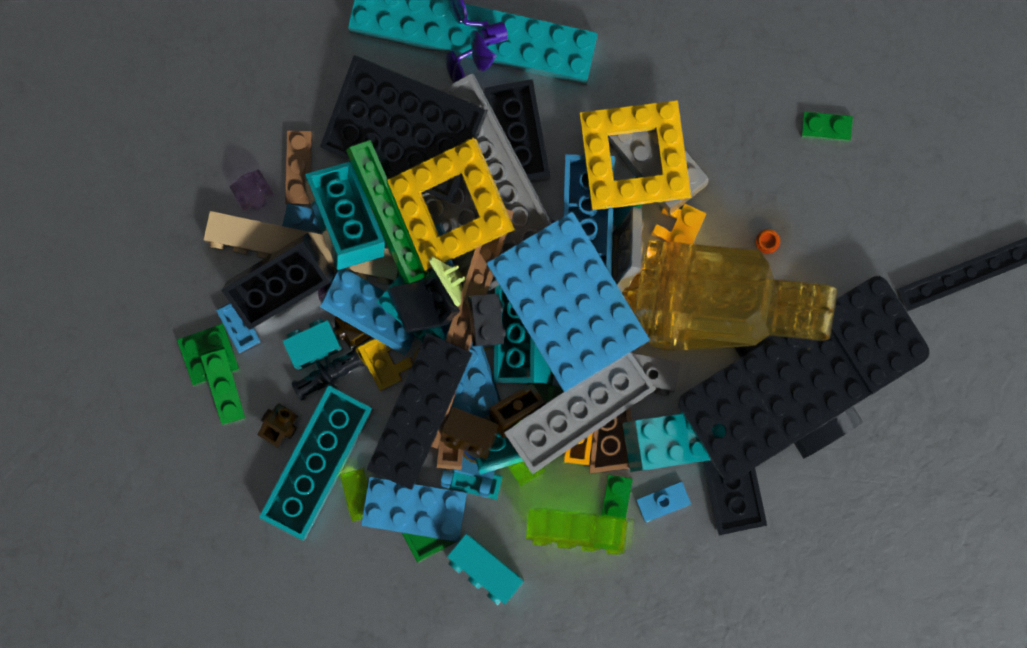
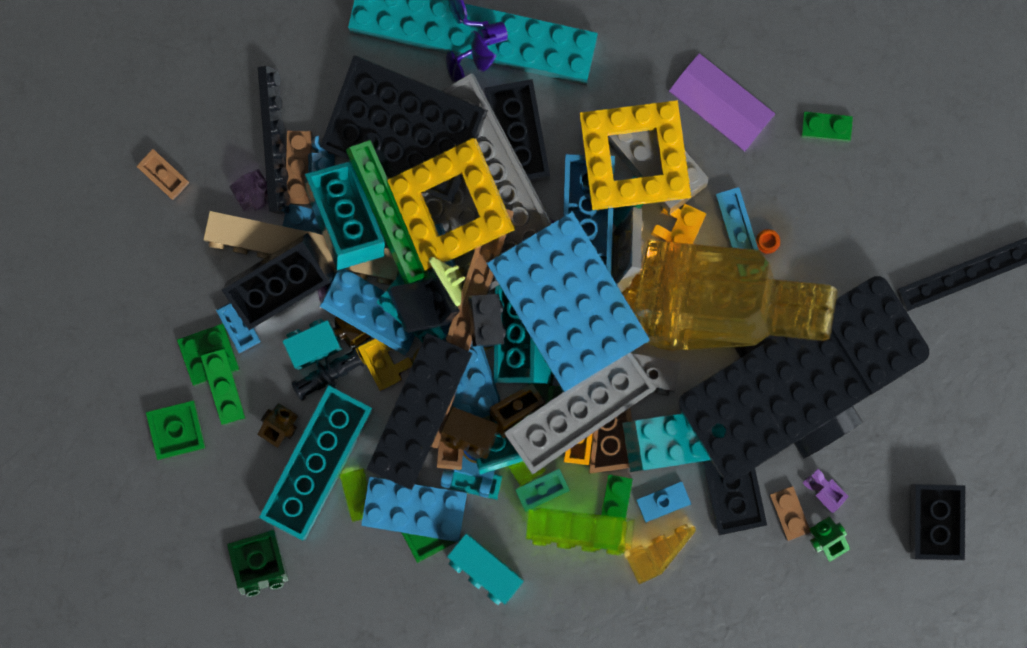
none -> medium nougat plate [136,149,190,200]
none -> green plate [146,400,206,460]
none -> dark green plate [227,530,289,597]
none -> black plate [257,66,290,214]
none -> dark azure plate [308,136,335,173]
none -> plate [515,468,570,512]
none -> clear yellow slope [626,523,696,584]
none -> medium lavender slope [669,53,775,152]
none -> dark azure plate [715,187,768,288]
none -> medium nougat plate [769,486,810,541]
none -> medium lavender plate [803,469,849,514]
none -> green brick [809,516,850,562]
none -> black brick [910,484,966,560]

